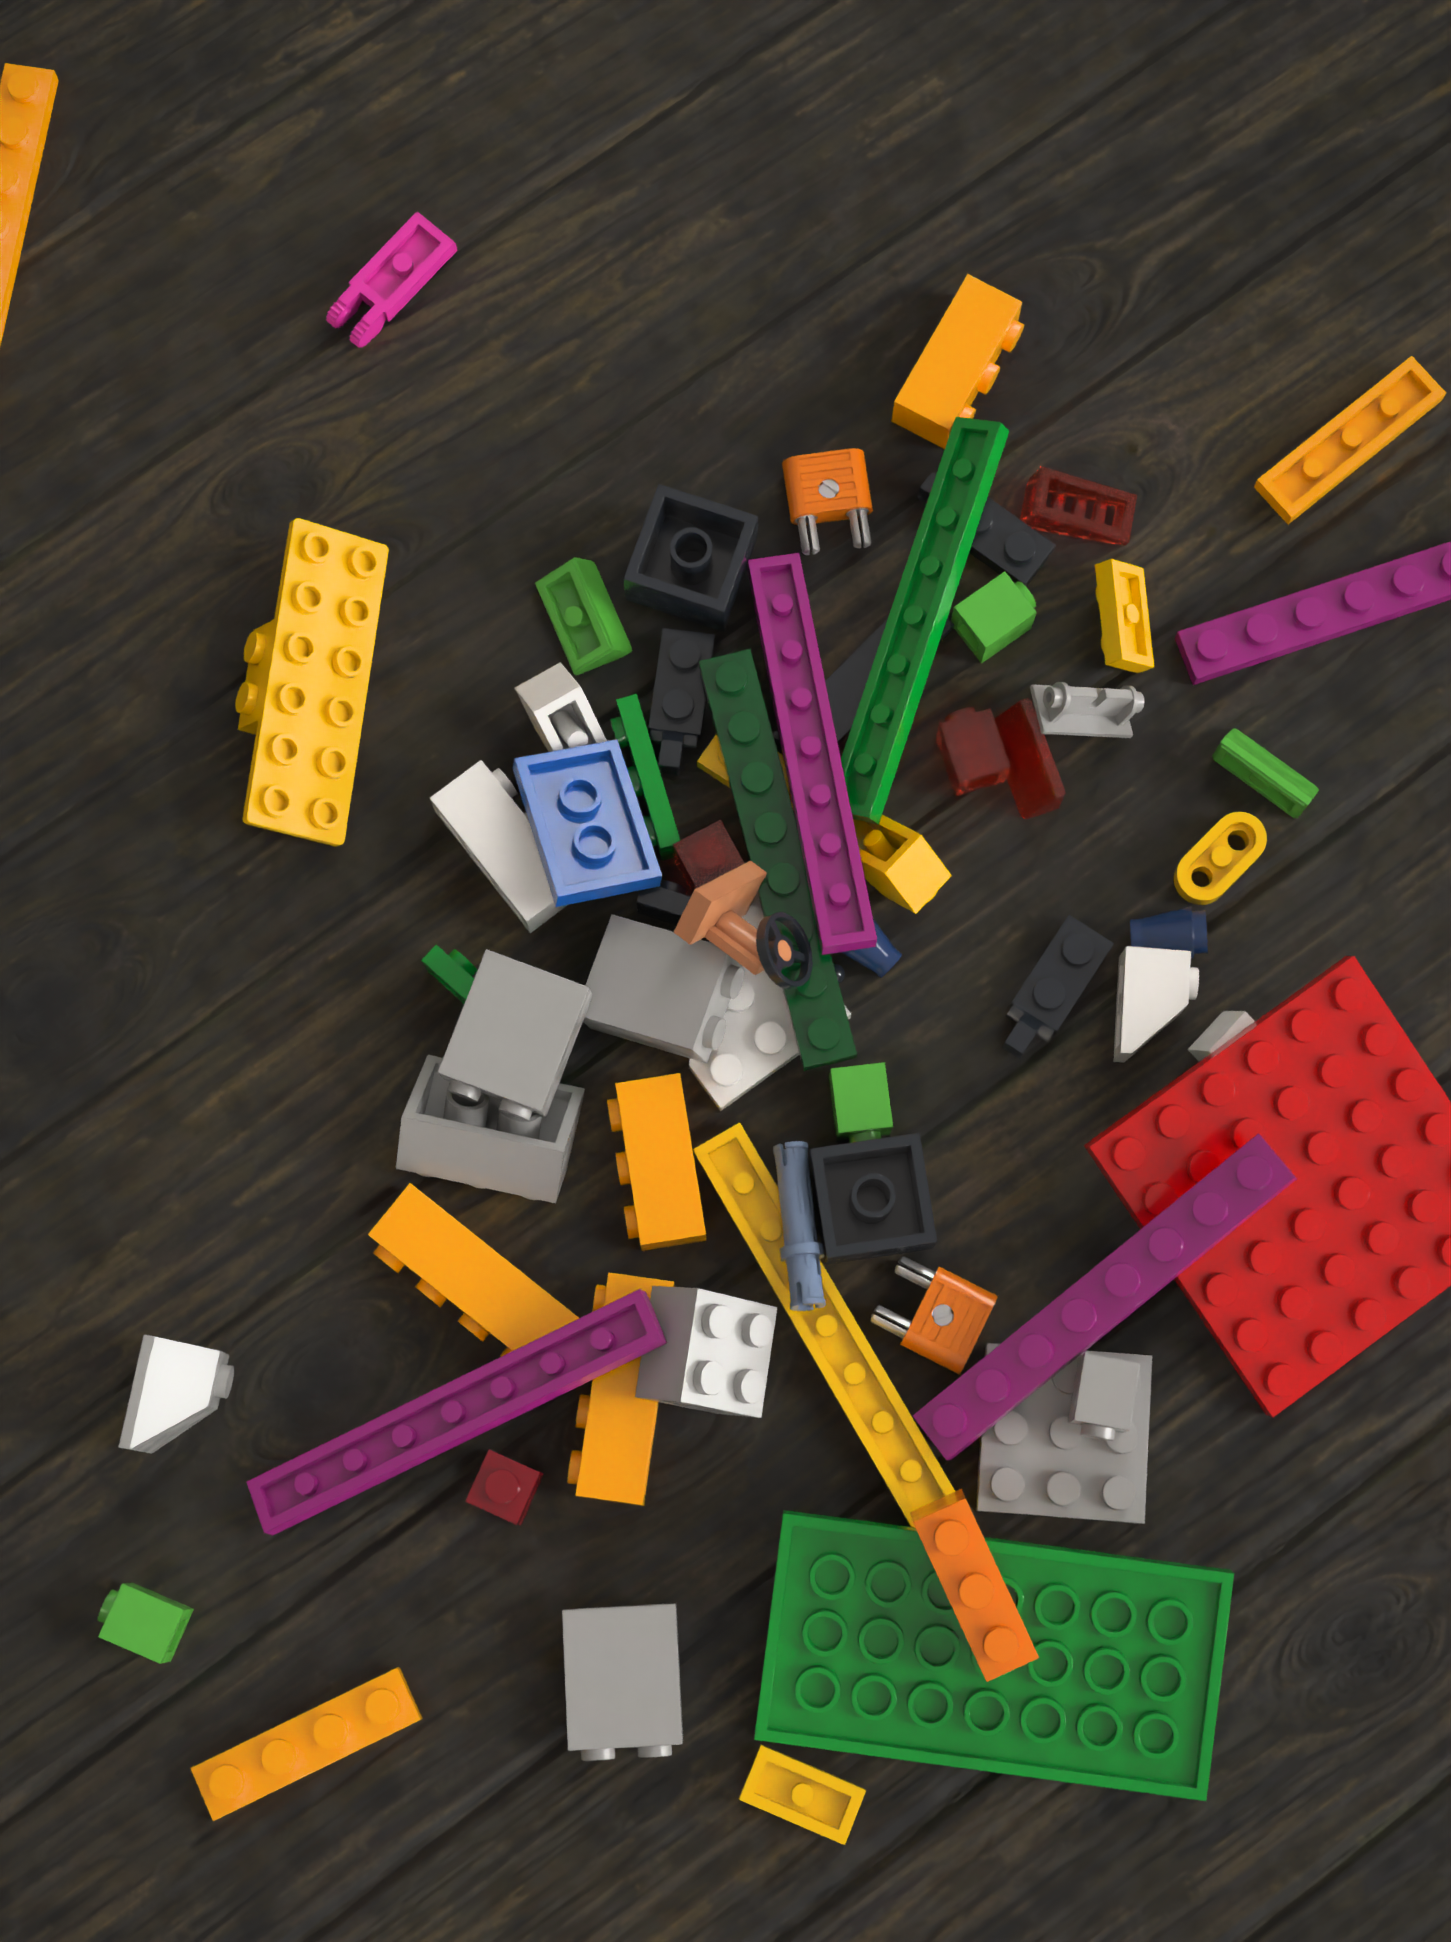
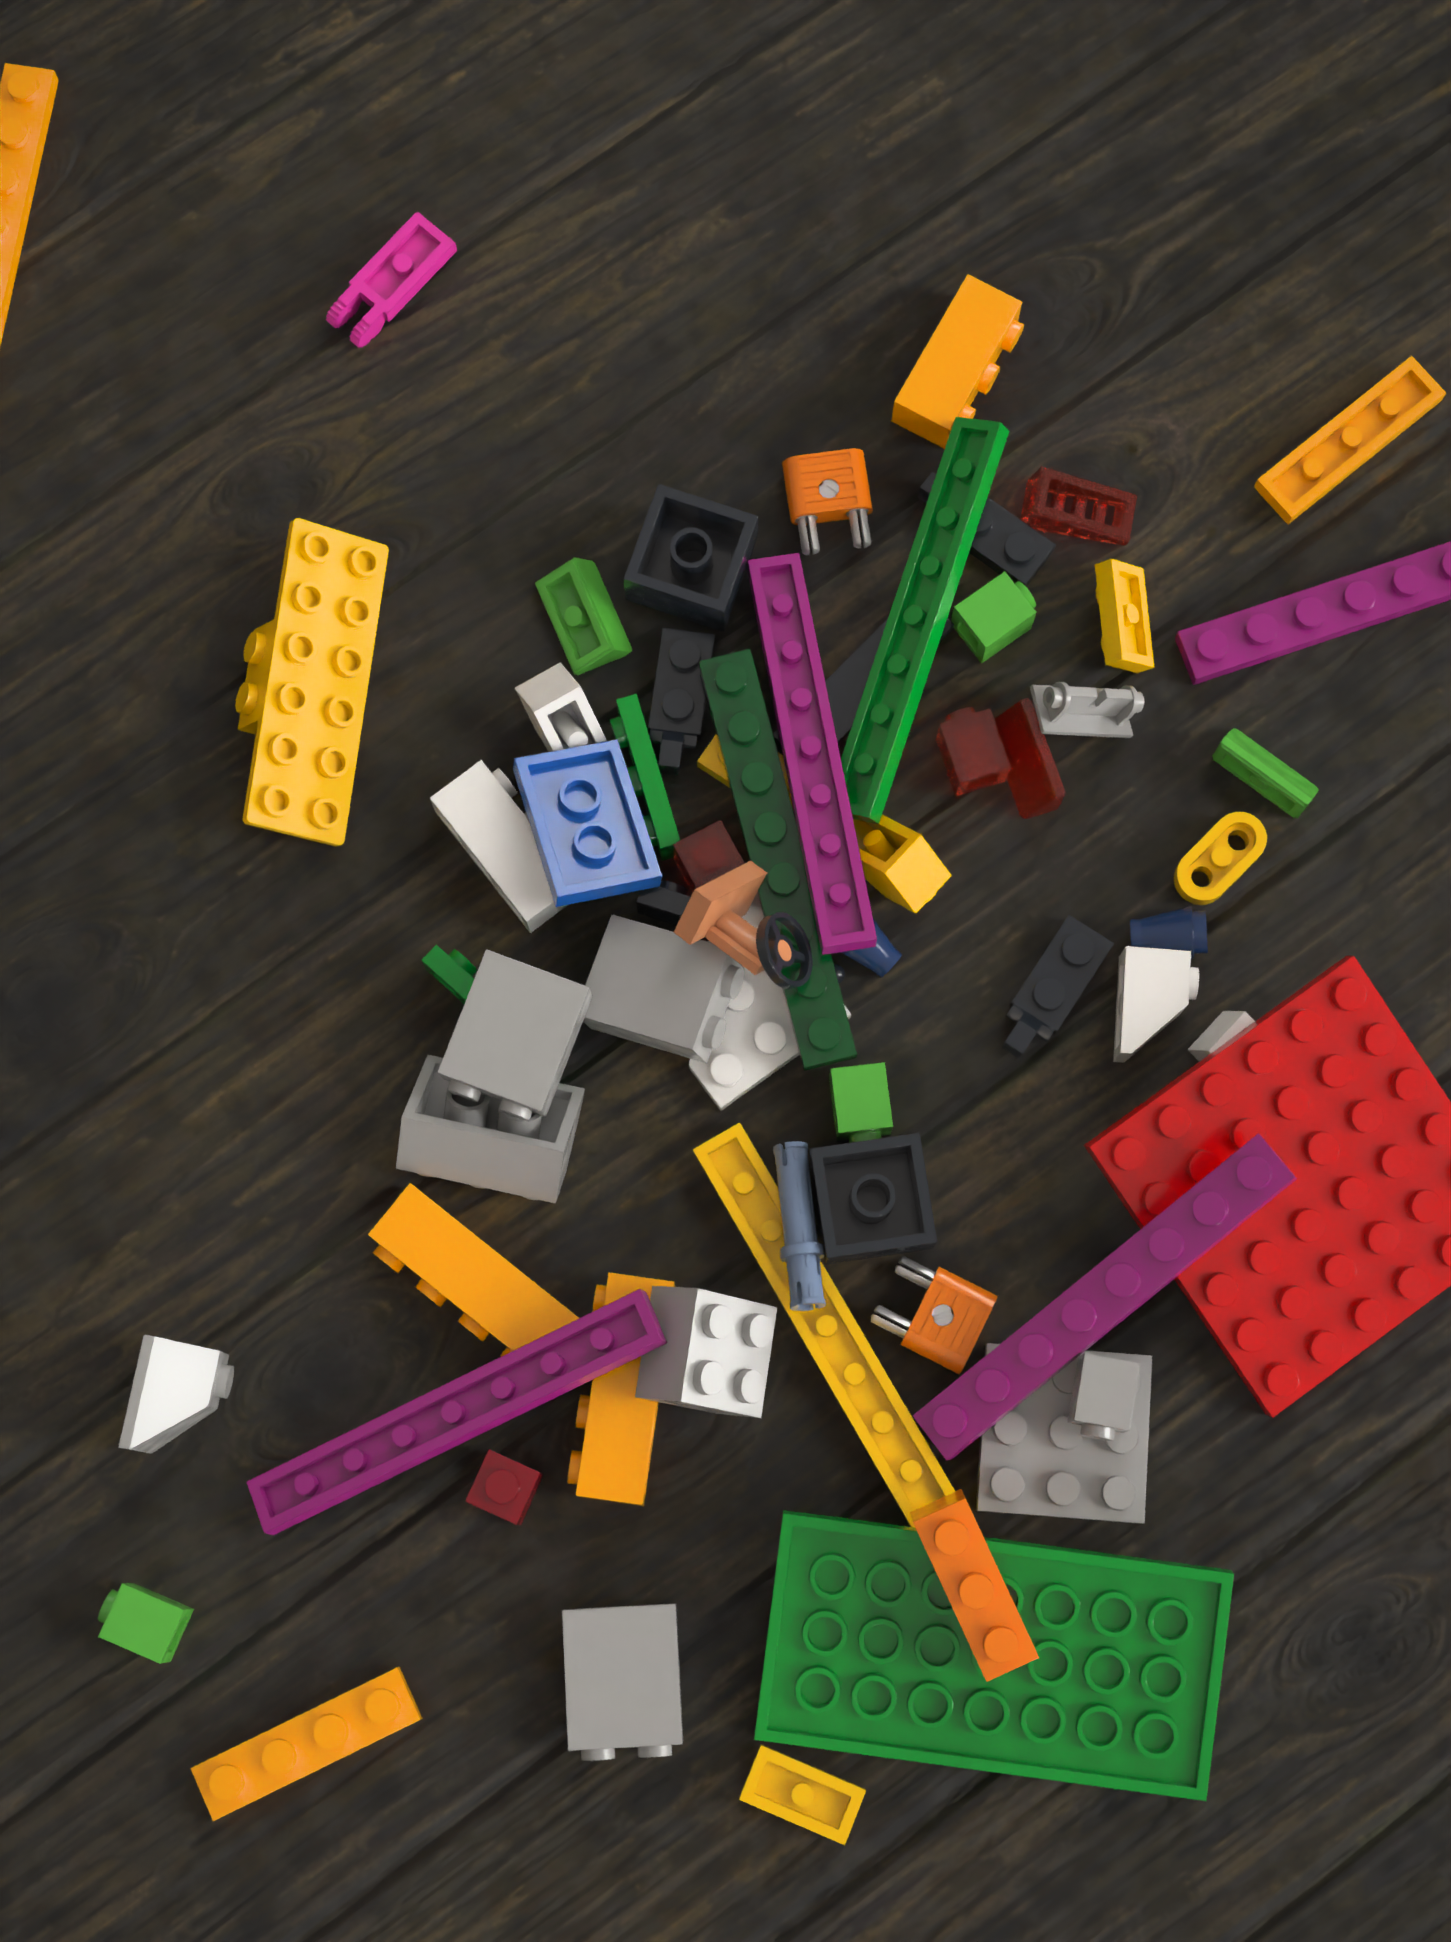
light orange brick [607,1073,706,1251] -> none

